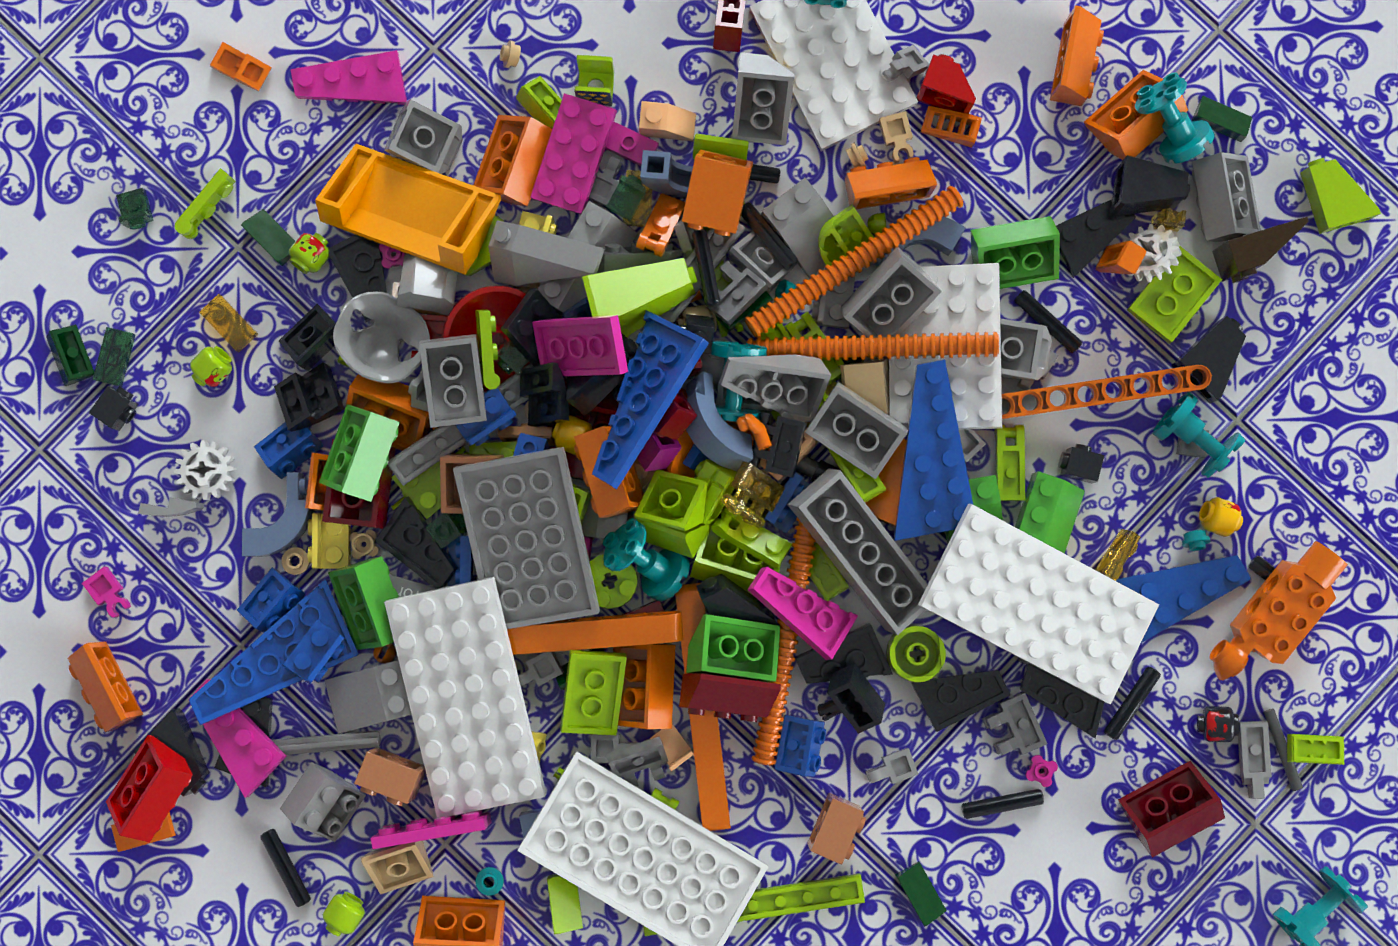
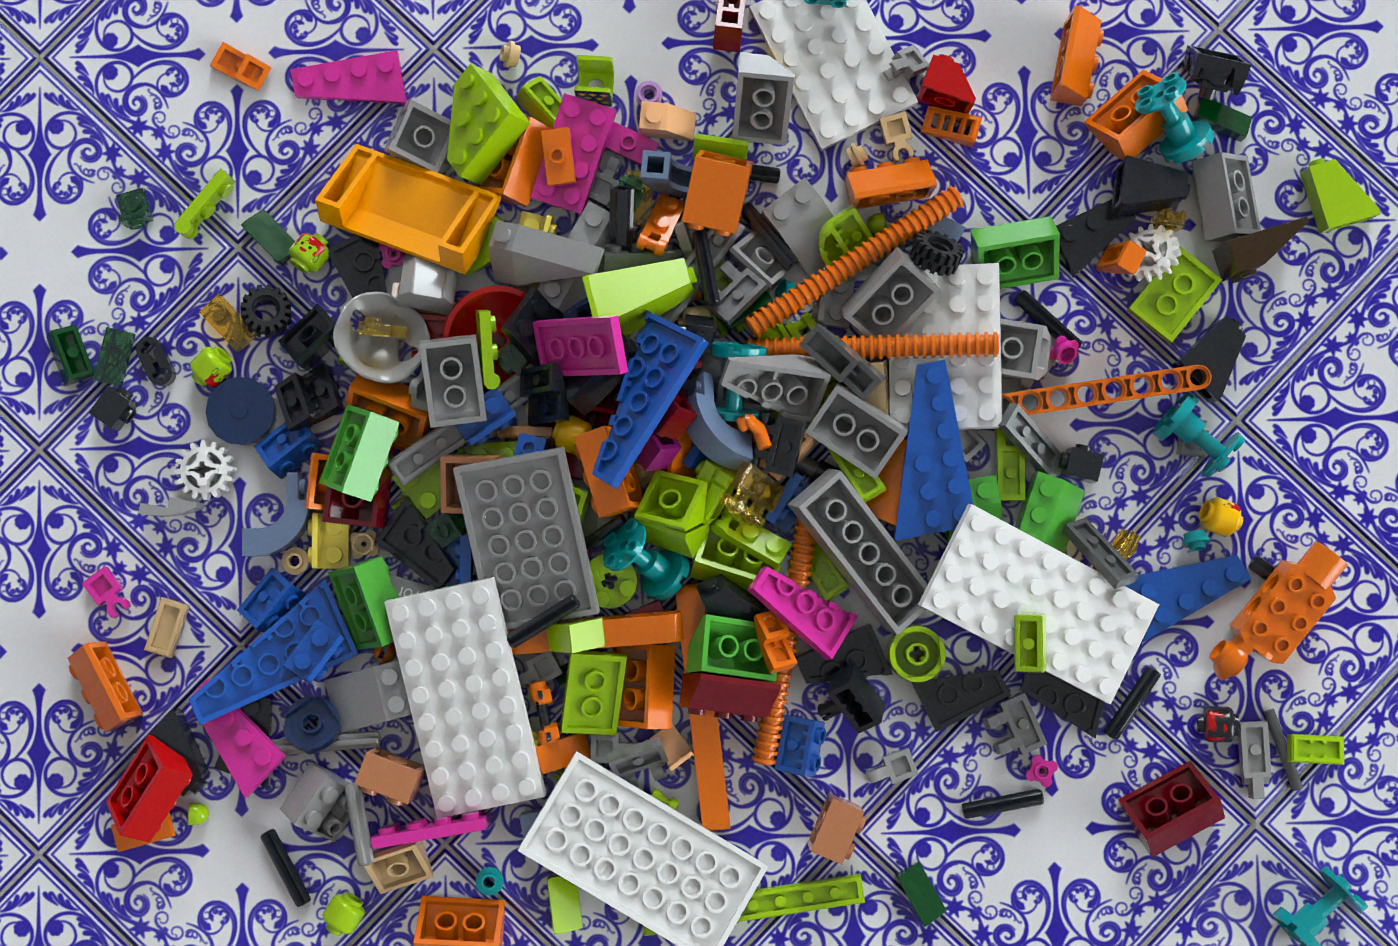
none -> black beam [136,337,176,387]
none -> tan tile [144,597,190,658]
none -> lime hinge [188,803,209,825]
none -> dark blue wheel [205,377,276,446]
none -> black tyre [240,284,291,338]
none -> dark blue plate [283,696,342,754]
none -> light grey axle [345,783,374,866]
none -> clear yellow plate [357,317,407,338]
none -> lime brick [447,63,530,185]
none -> black axle [507,594,580,648]
none -> orange piece [529,680,561,745]
none -> orange slope [535,733,591,774]
none -> orange plate [541,127,576,187]
none -> lime slope [547,617,606,653]
none -> black bar [585,514,627,550]
none -> black axle [609,186,634,245]
none -> lavender plate [635,81,662,106]
none -> orange slope [754,611,798,674]
none -> dark grey slope [799,323,886,400]
none -> black tyre [909,230,964,276]
none -> dark grey plate [998,403,1061,475]
none -> lime slope [1014,614,1047,673]
none -> dark pink plate [1049,336,1079,364]
none -> dark grey plate [1062,518,1139,589]
none -> black brick [1182,45,1252,100]

